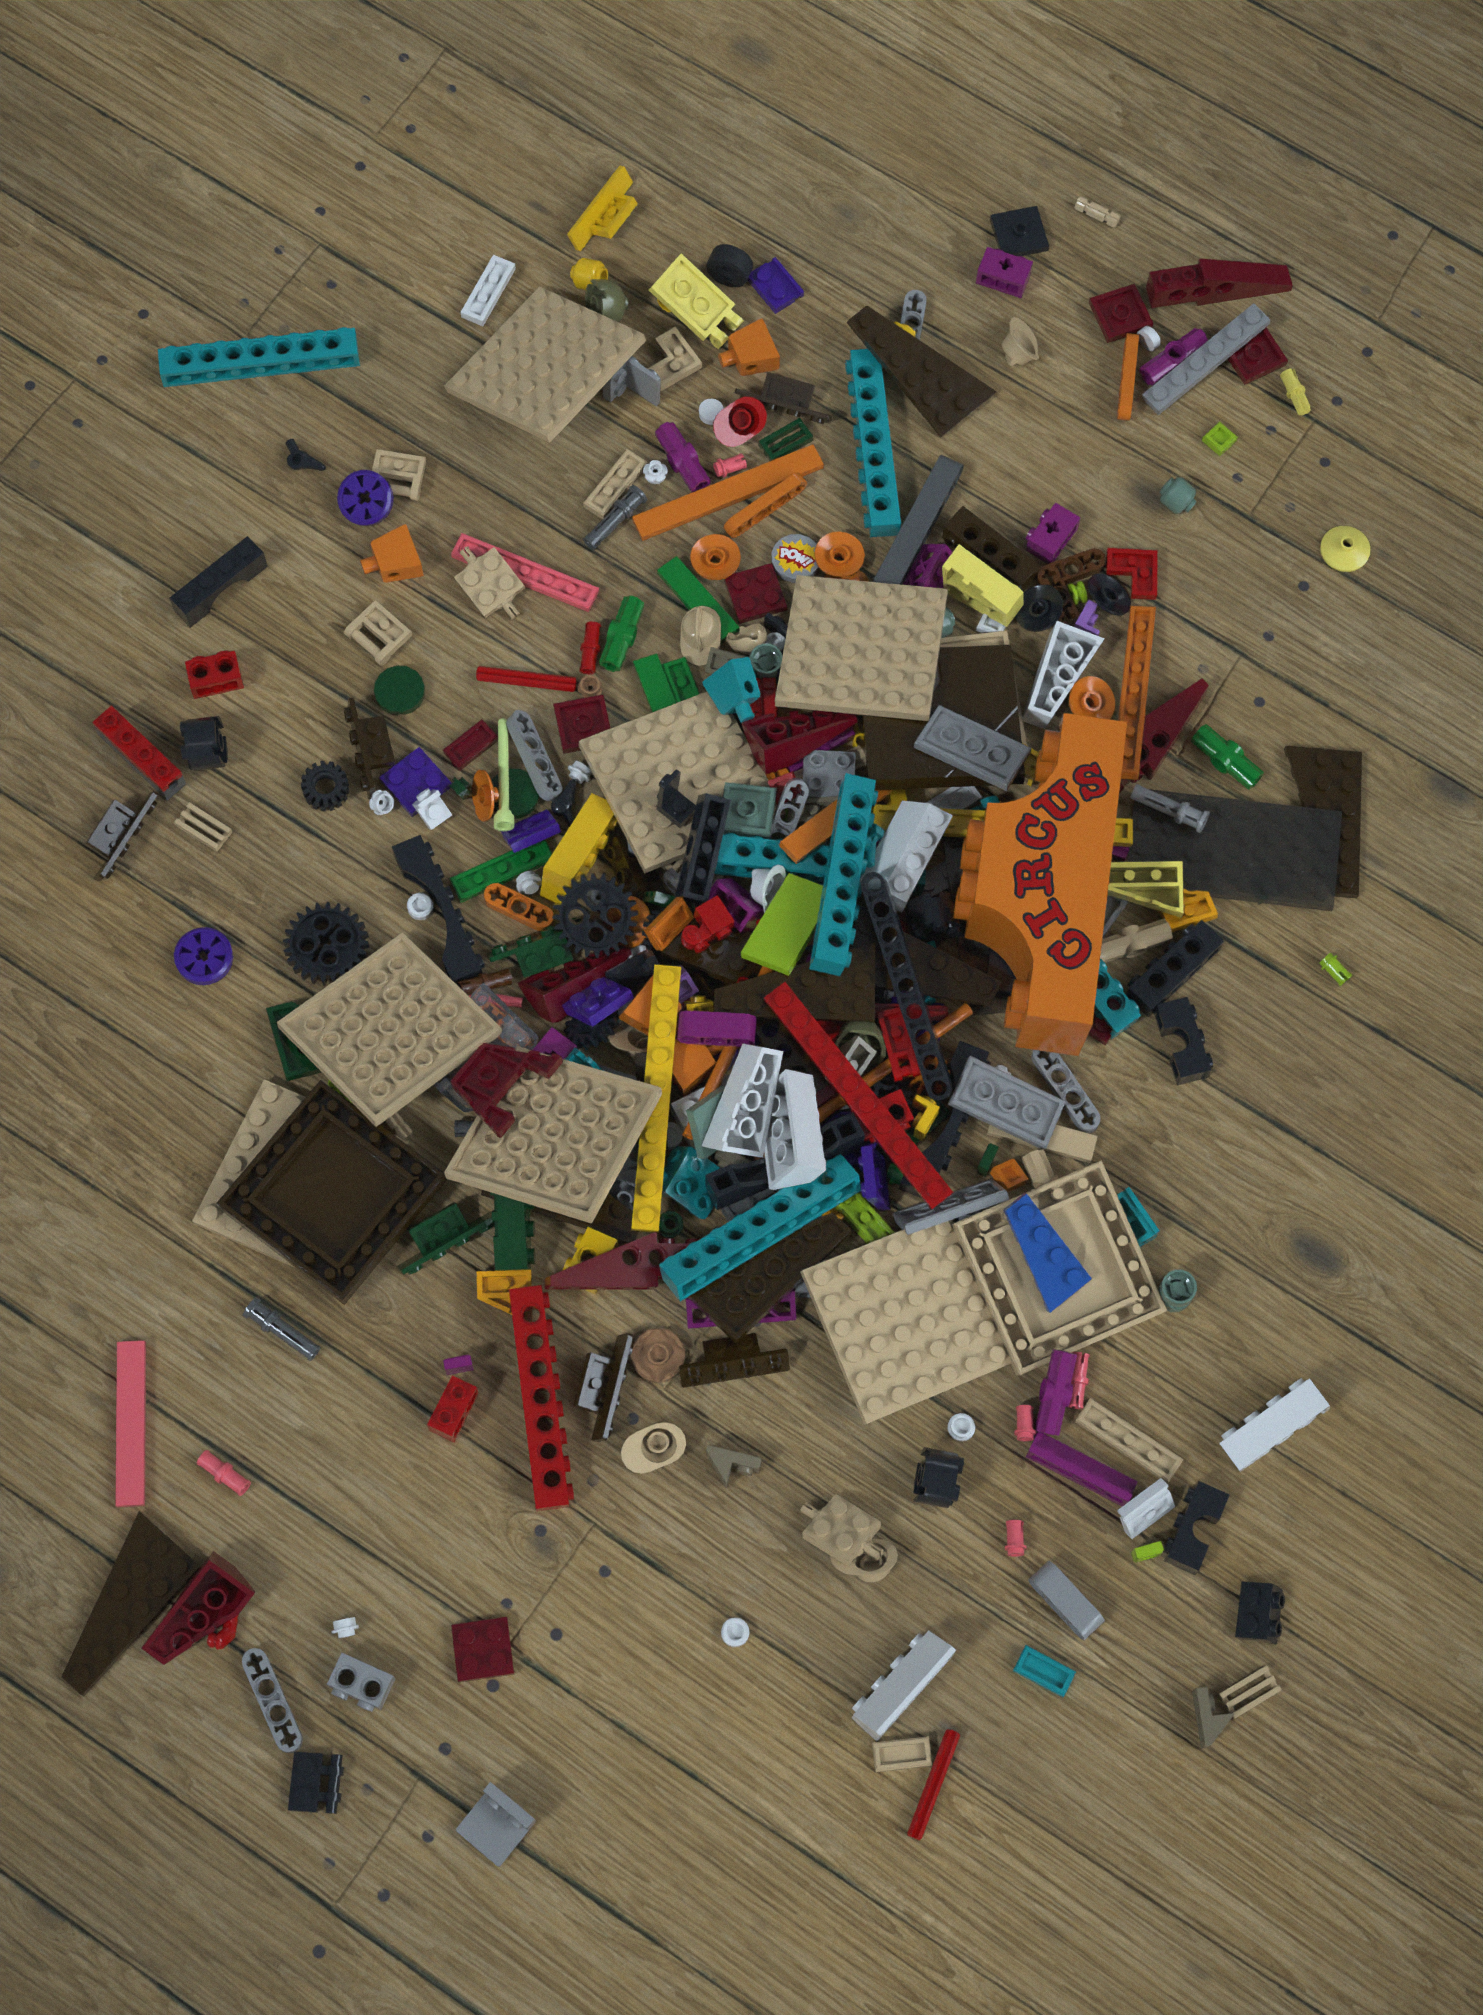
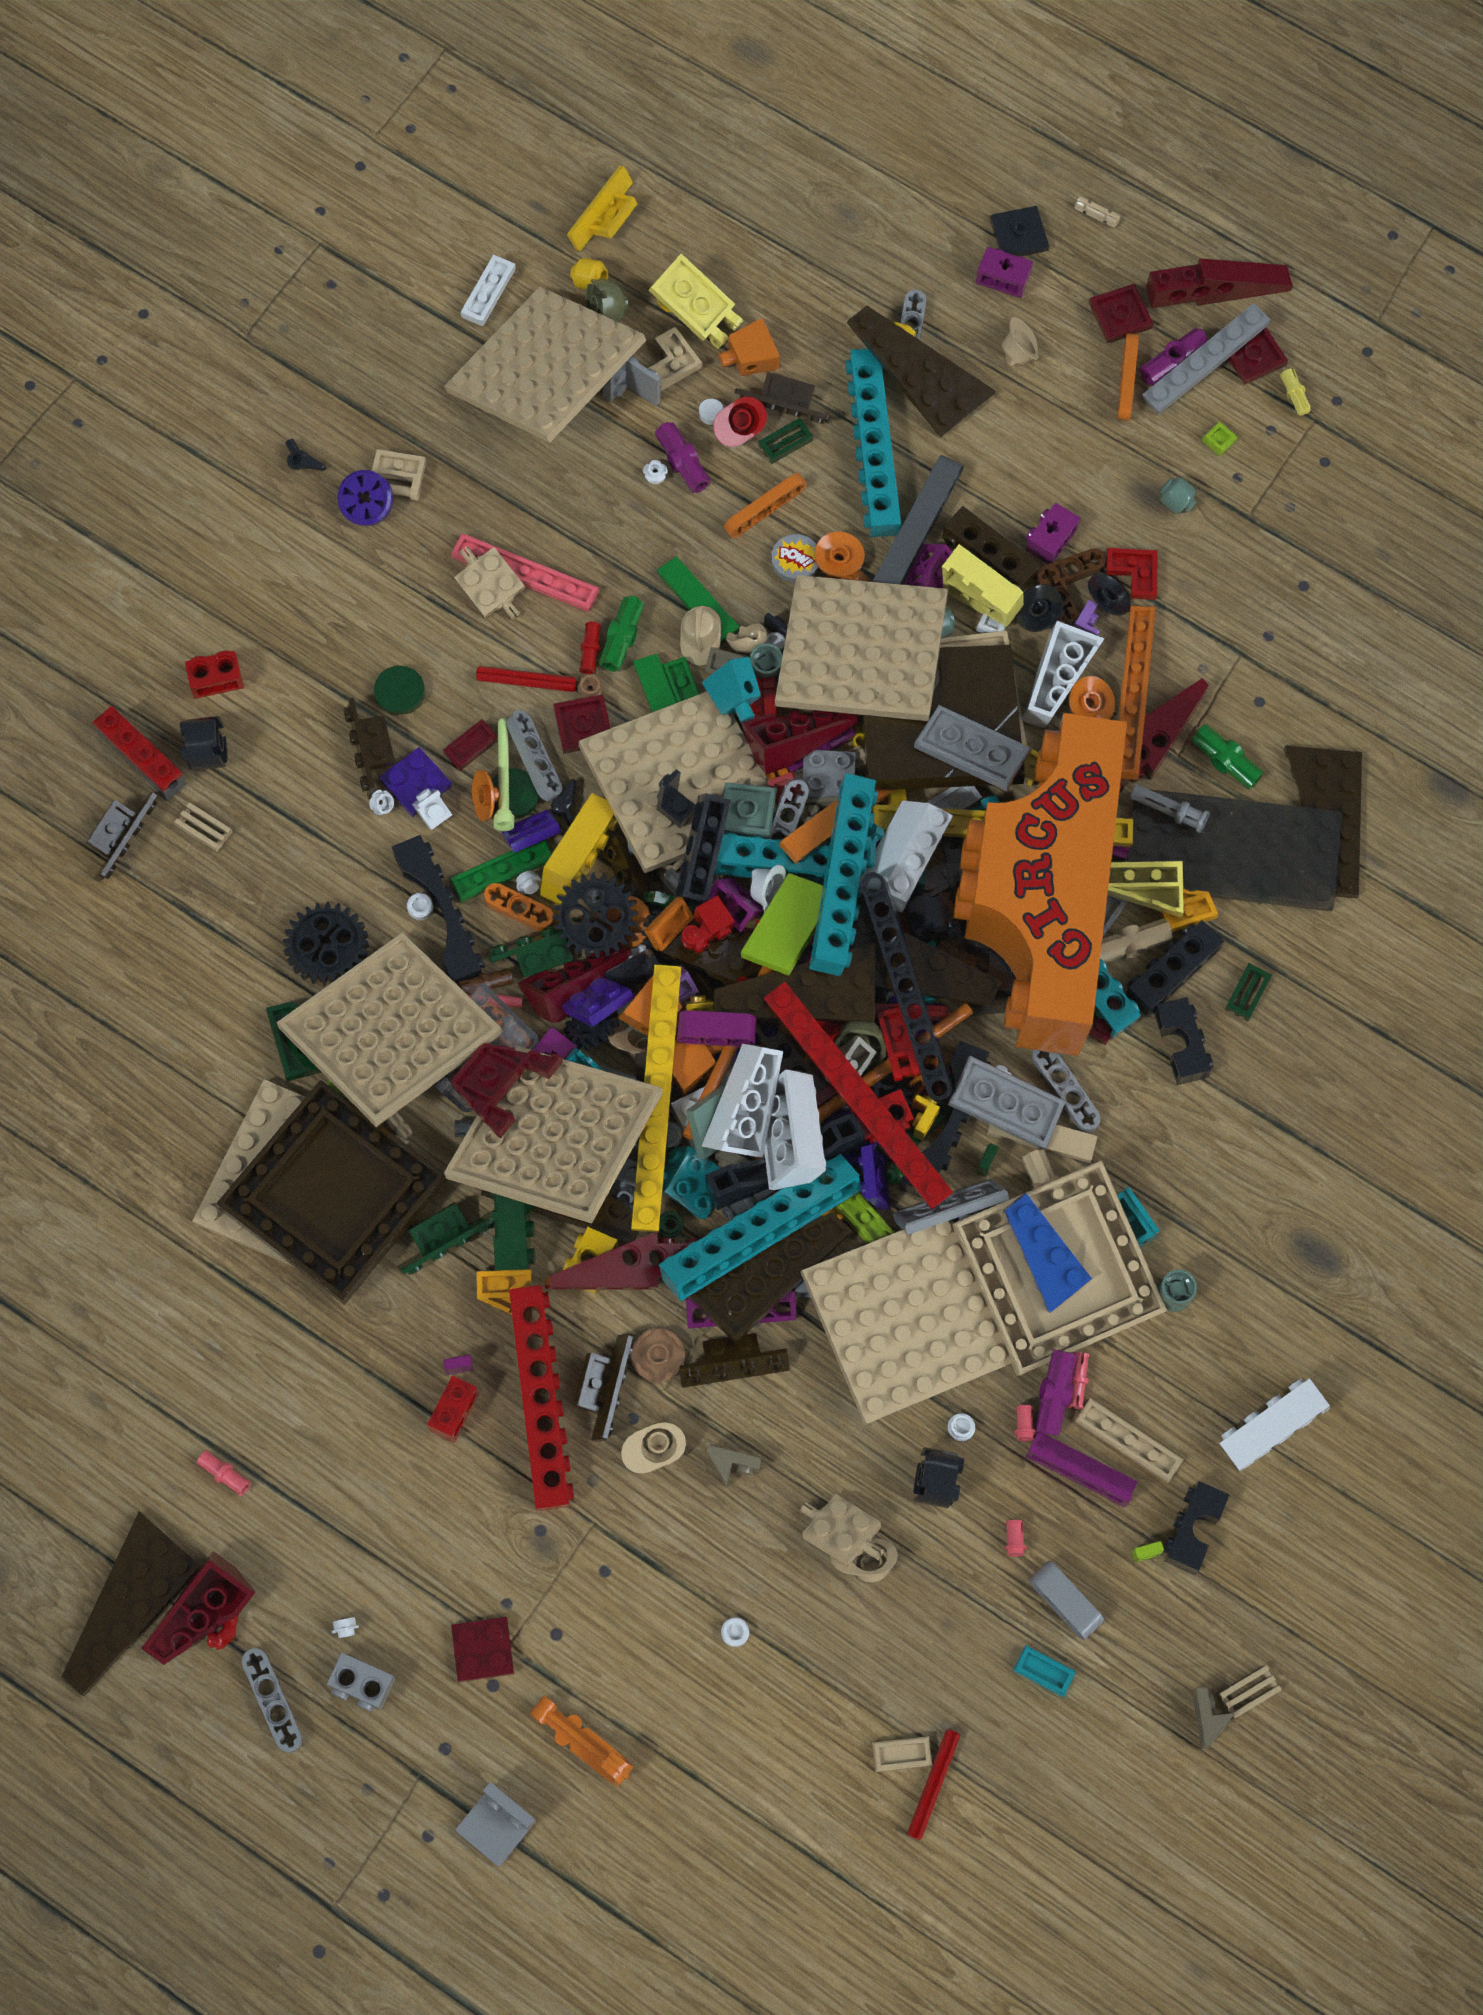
coral tile [115,1340,146,1508] -> none
teal brick [158,327,360,387] -> none
black arch [169,536,268,628] -> none
dark purple wheel [174,927,233,985] -> none
dark grey pin [242,1296,321,1361] -> none
black plate [288,1752,344,1814] -> none
black tyre [301,761,349,812] -> none
tan plate [344,600,412,666] -> none
orange torso [360,524,424,583] -> none
dark green plate [449,777,473,800] -> none
white plate [568,761,592,784] -> none
tan tile [583,449,647,519] -> none
dark grey pin [583,485,648,550] -> none
orange tile [632,444,824,541] -> none
orange dish [690,534,741,580] -> none
black tyre [706,244,753,287] -> none
coral pin [713,453,747,478] -> none
dark red plate [724,563,787,624] -> none
dark purple plate [747,257,804,314] -> none
white slope [852,1630,956,1742] -> none
orange plate [990,1158,1028,1193] -> none
lime bush [1068,581,1087,606] -> none
white plate [1117,1478,1175,1539] -> none
white tile [1137,326,1160,351] -> none
black bracket [1235,1581,1285,1645] -> none
lime pin [1319,953,1353,986] -> none
light yellow dish [1320,526,1371,572] -> none
none -> orange piece [530,1696,634,1786]
none -> dark green tile [1225,963,1272,1021]

